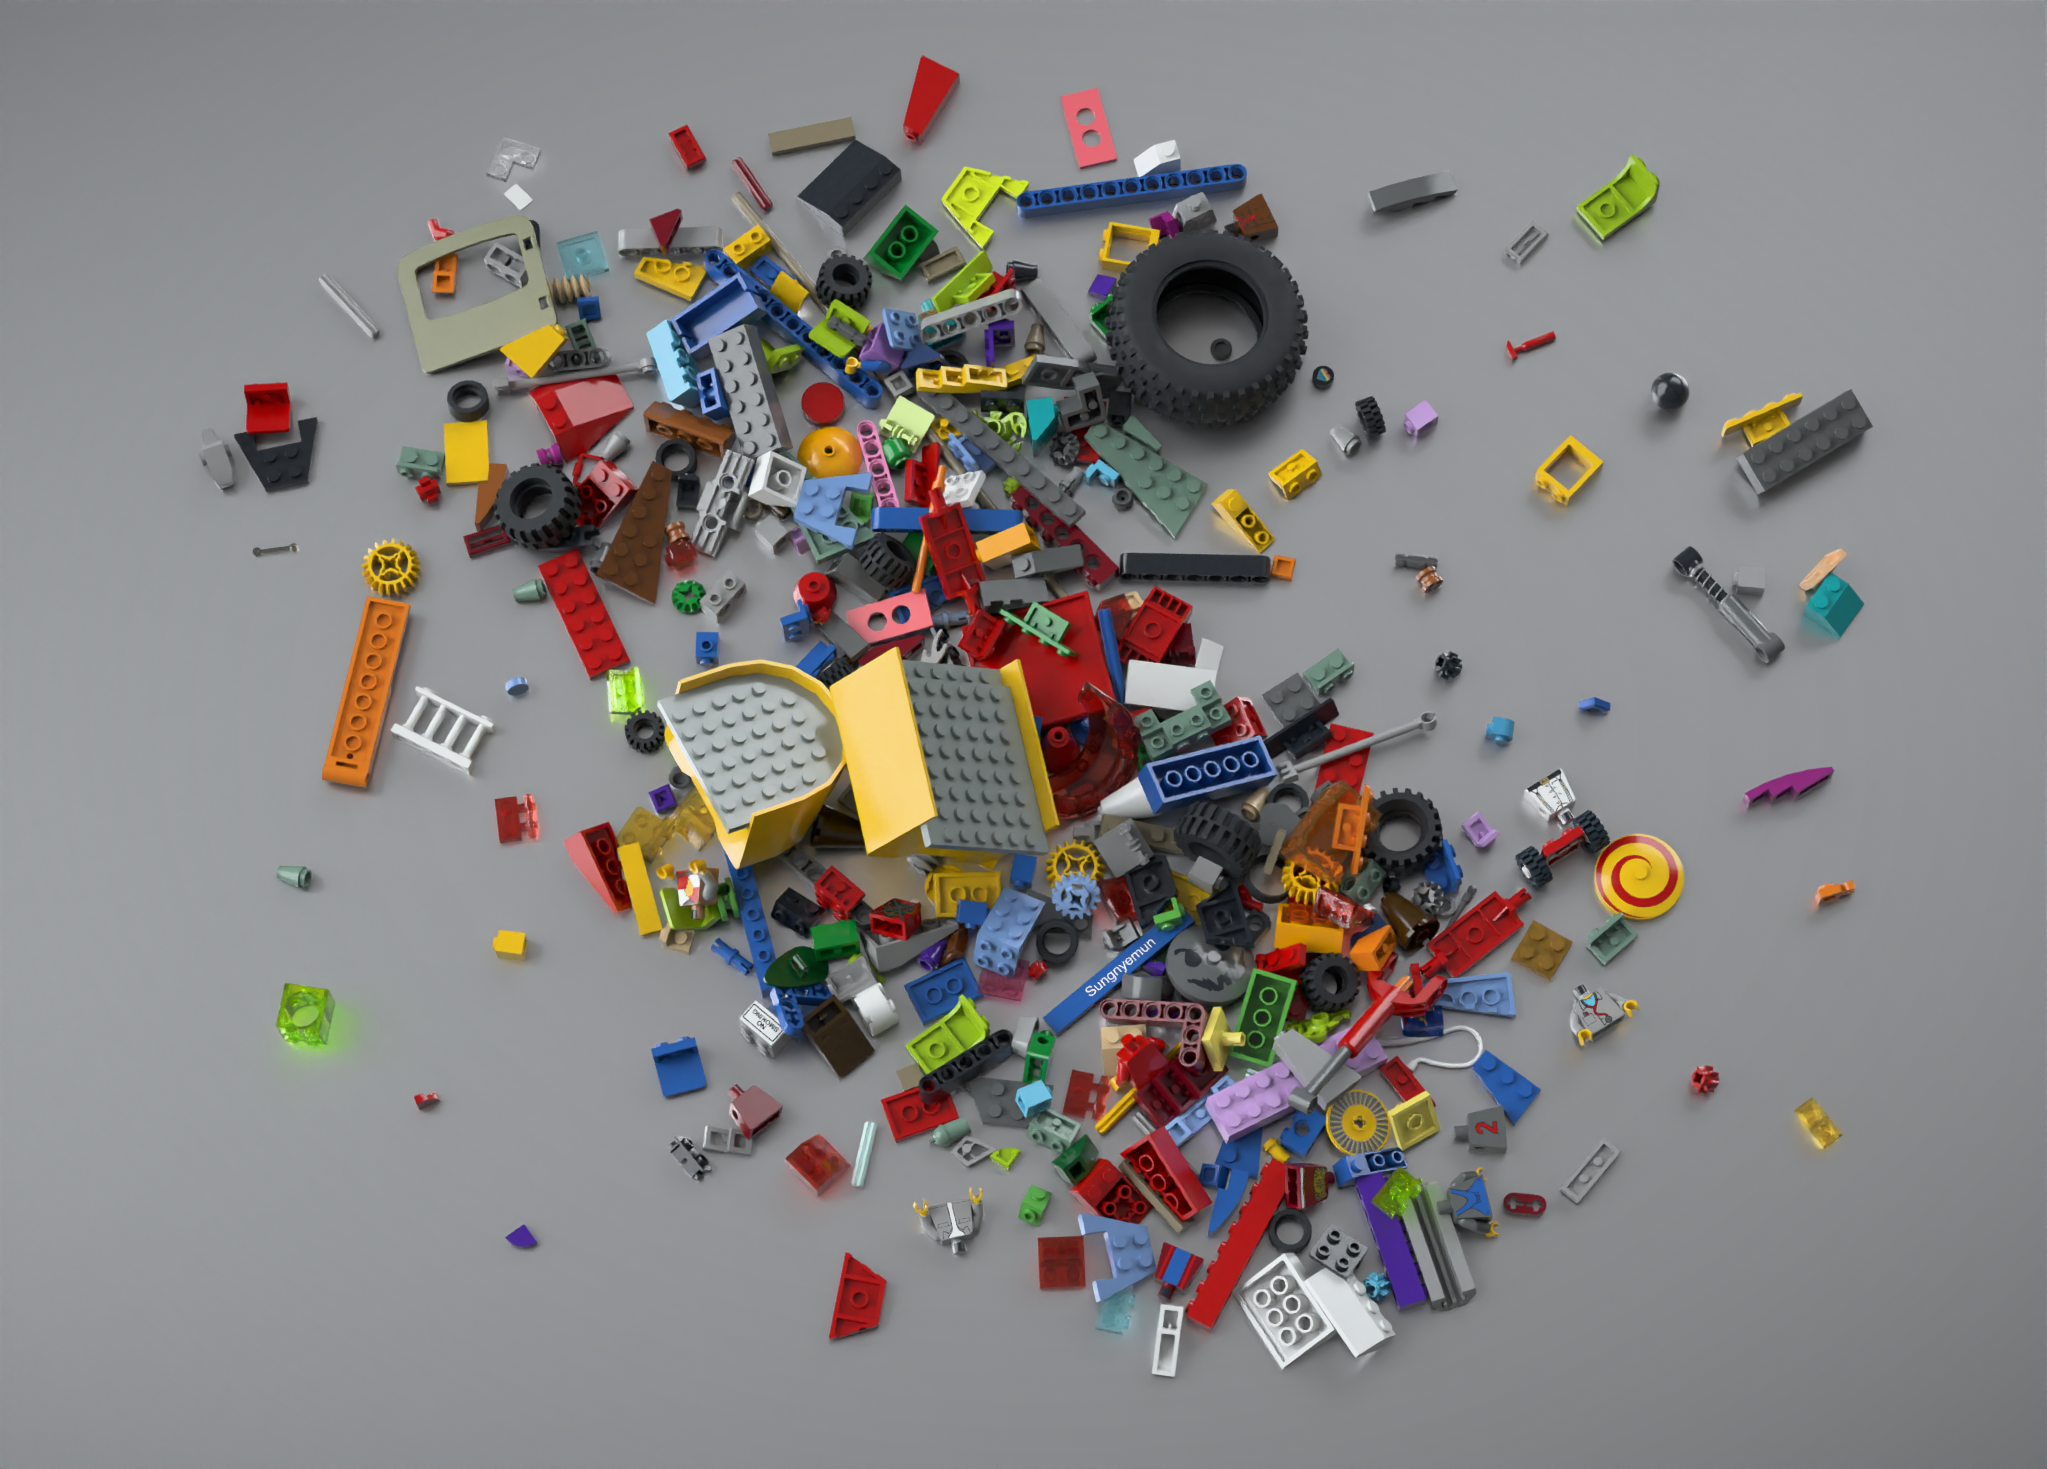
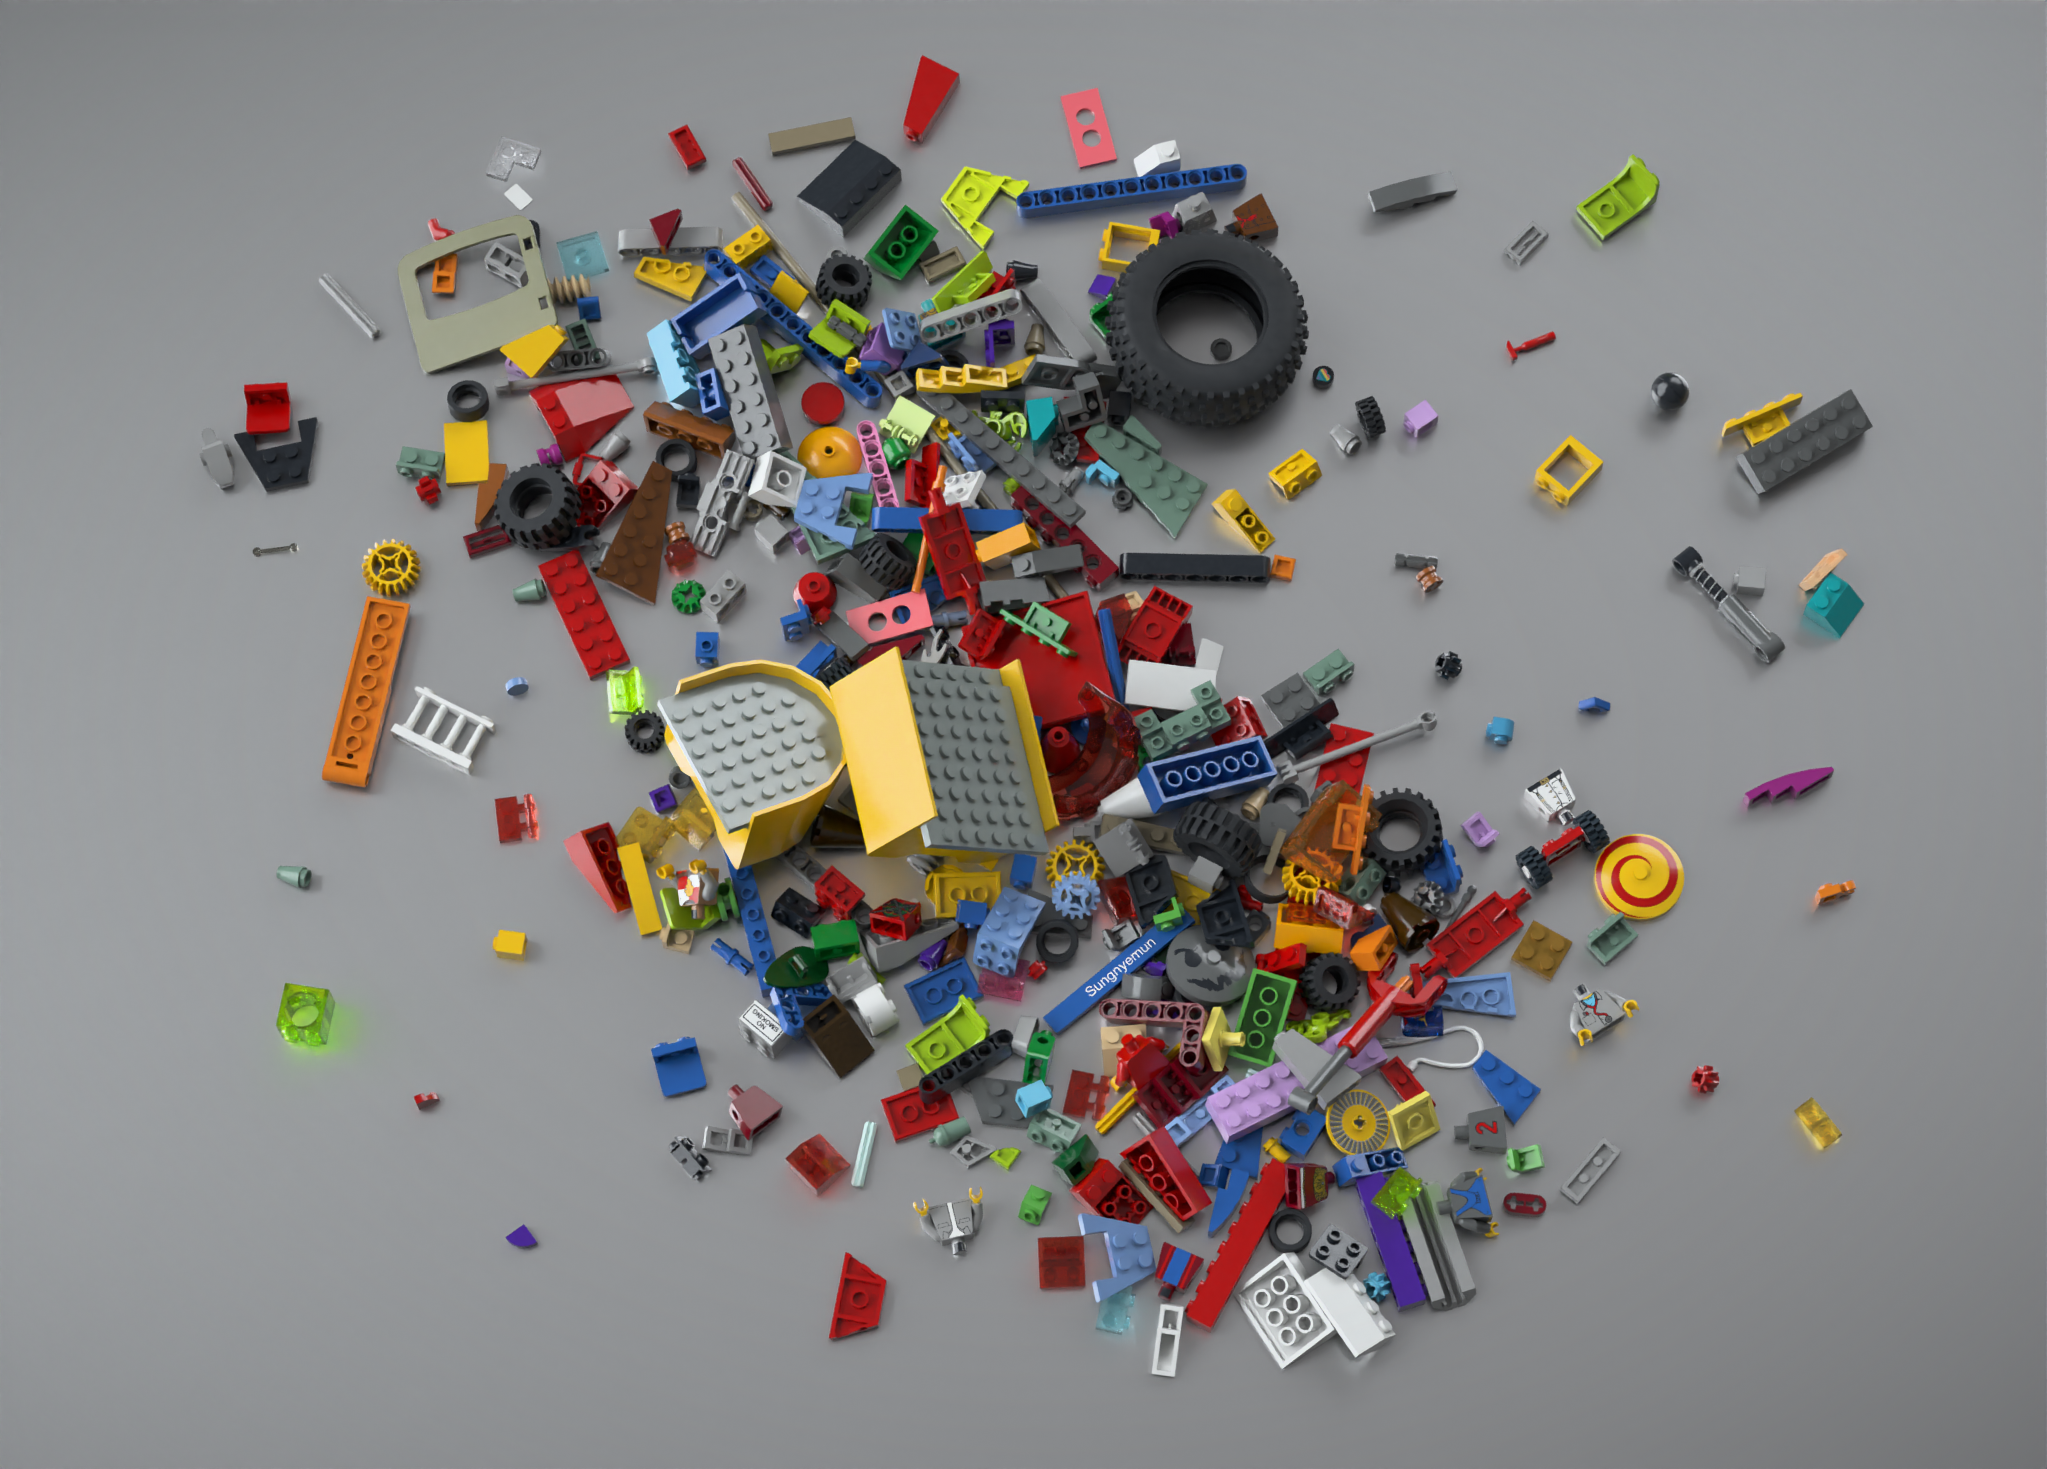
none -> bright green bracket [1507,1144,1545,1174]

